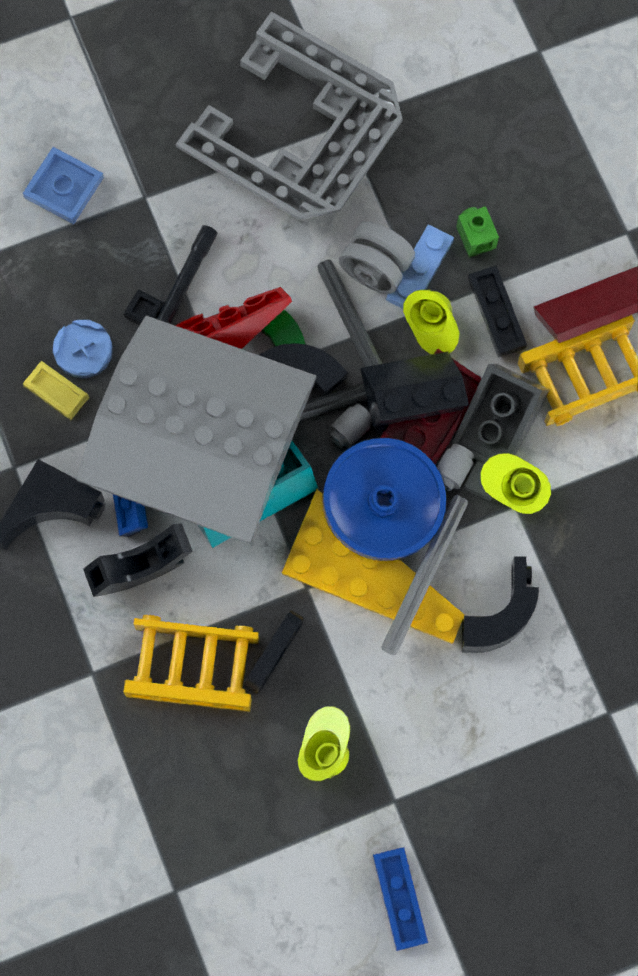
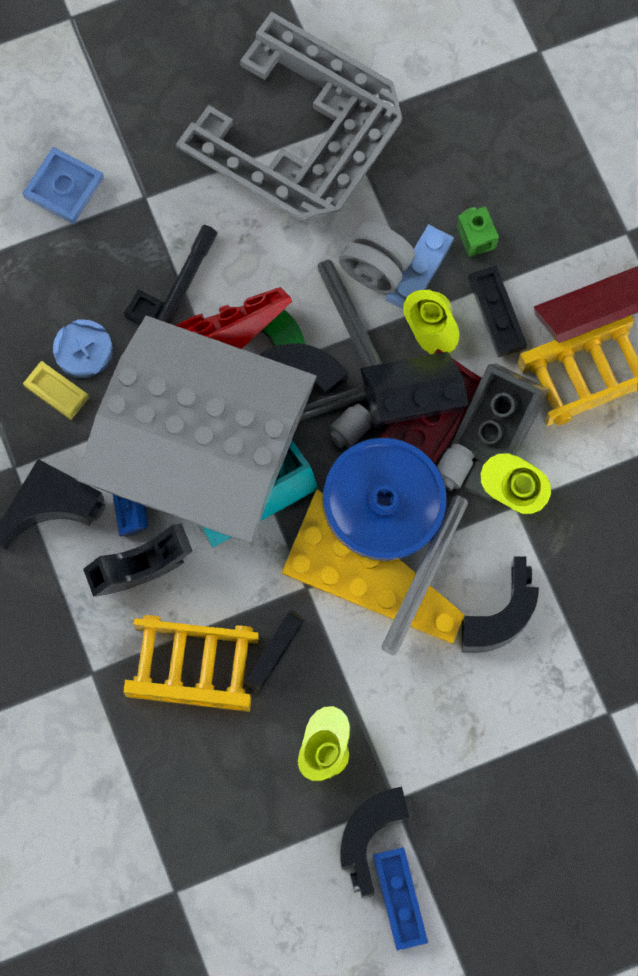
none -> black arch [340,786,410,899]

